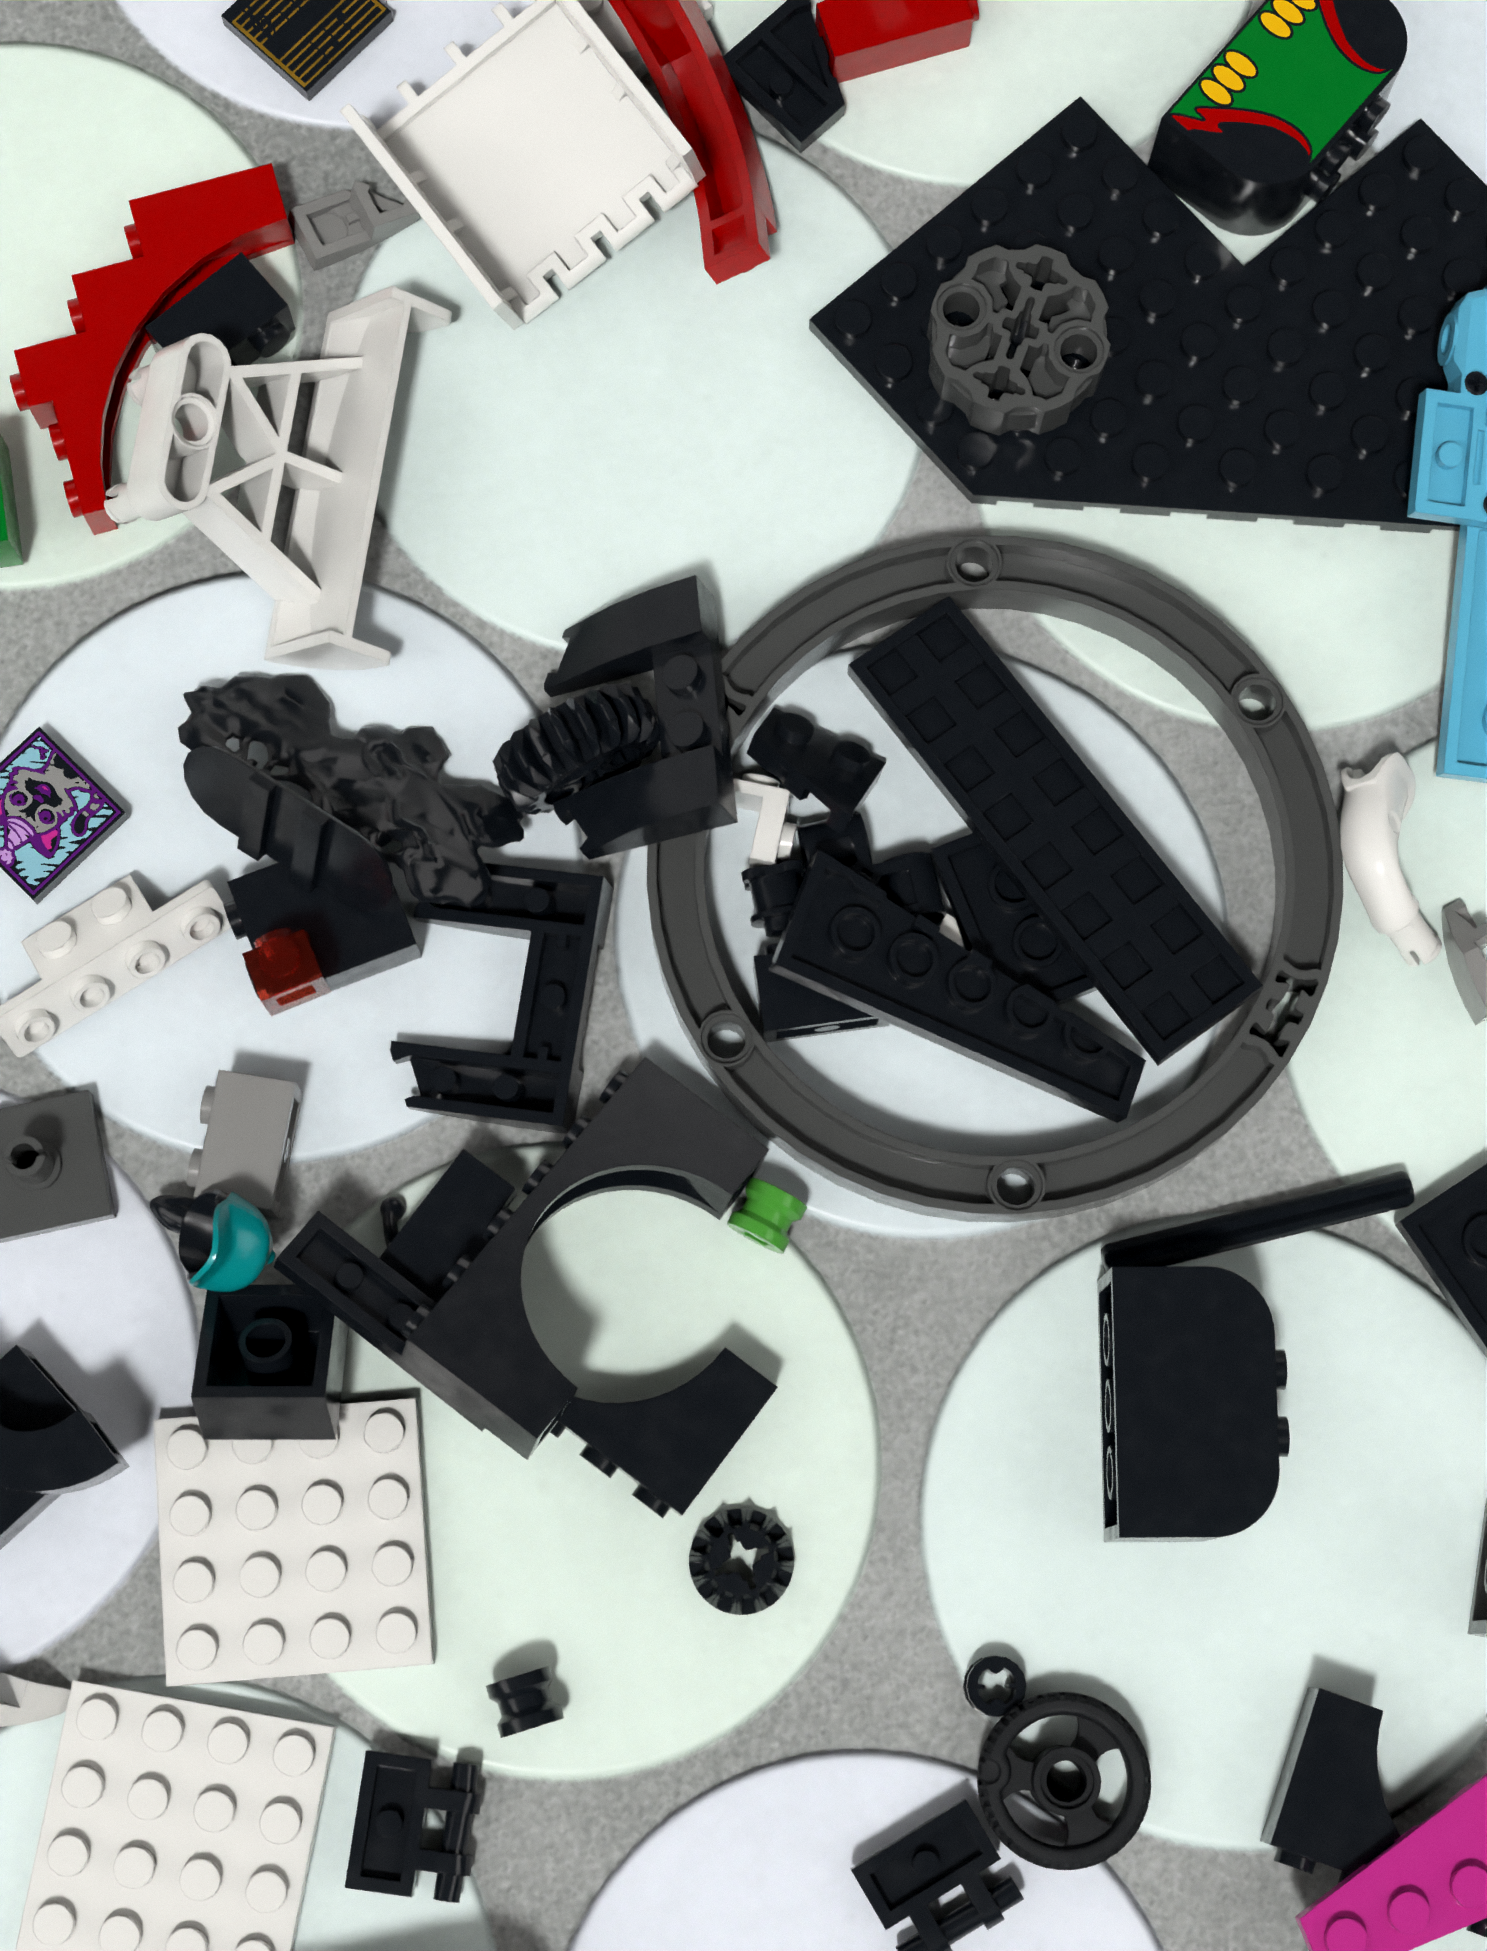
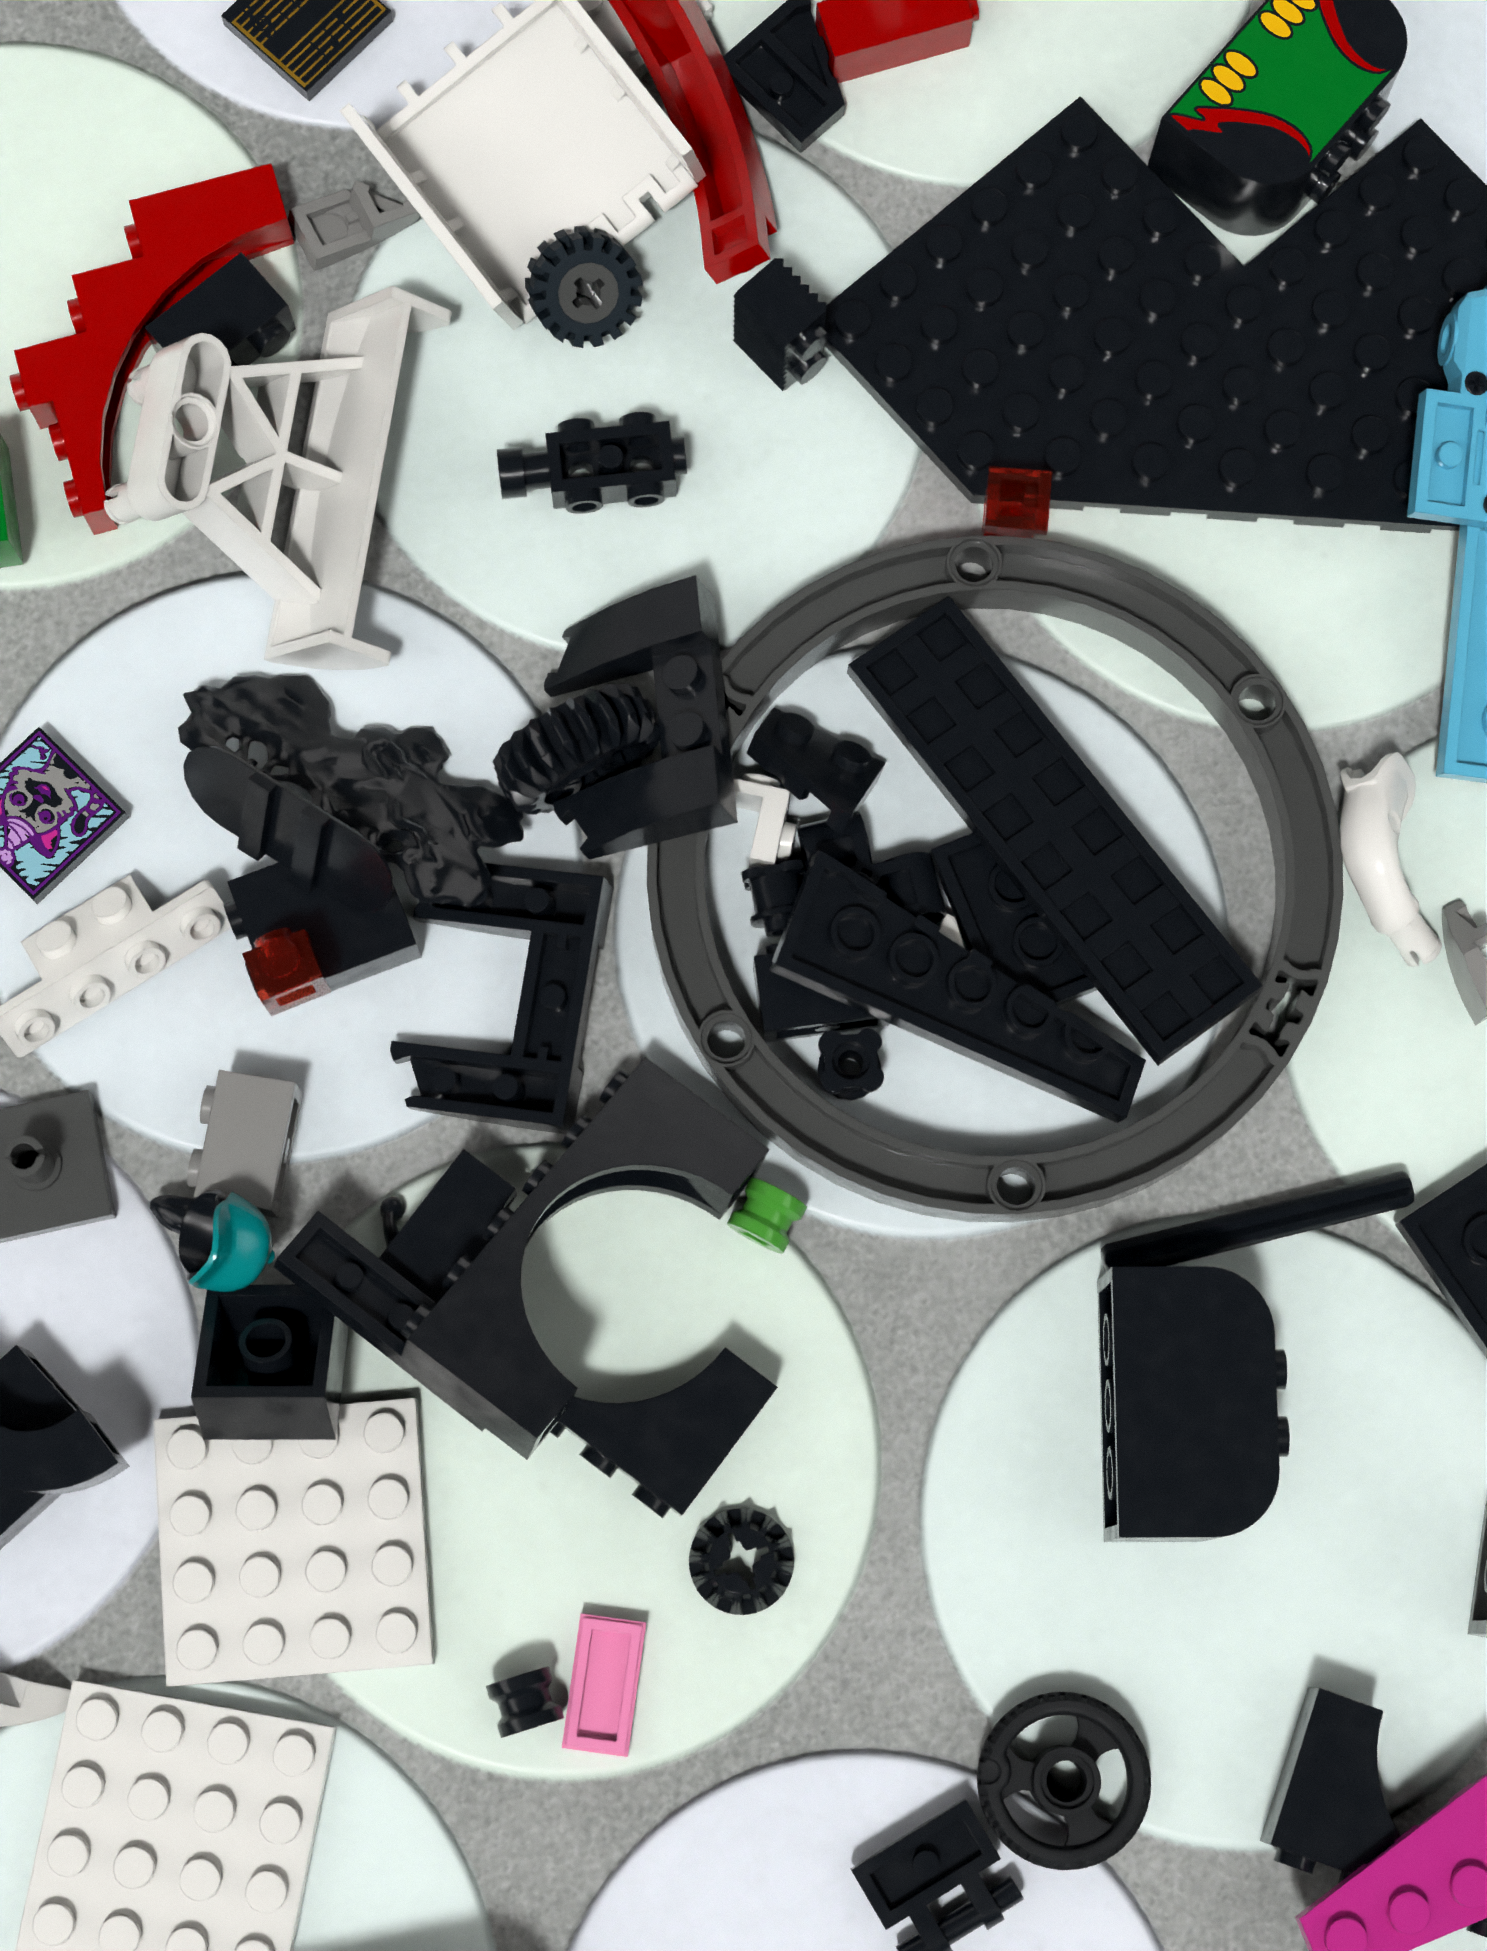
black plate [345,1750,482,1903] -> none
dark grey connector [927,244,1111,435] -> none
black bush [963,1656,1026,1717] -> none
none -> black brick [497,412,687,514]
none -> black wheel [525,226,643,348]
none -> bright pink tile [562,1614,646,1757]
none -> black brick [733,258,829,391]
none -> black brick [817,1028,884,1101]
none -> clear red brick [981,466,1052,538]

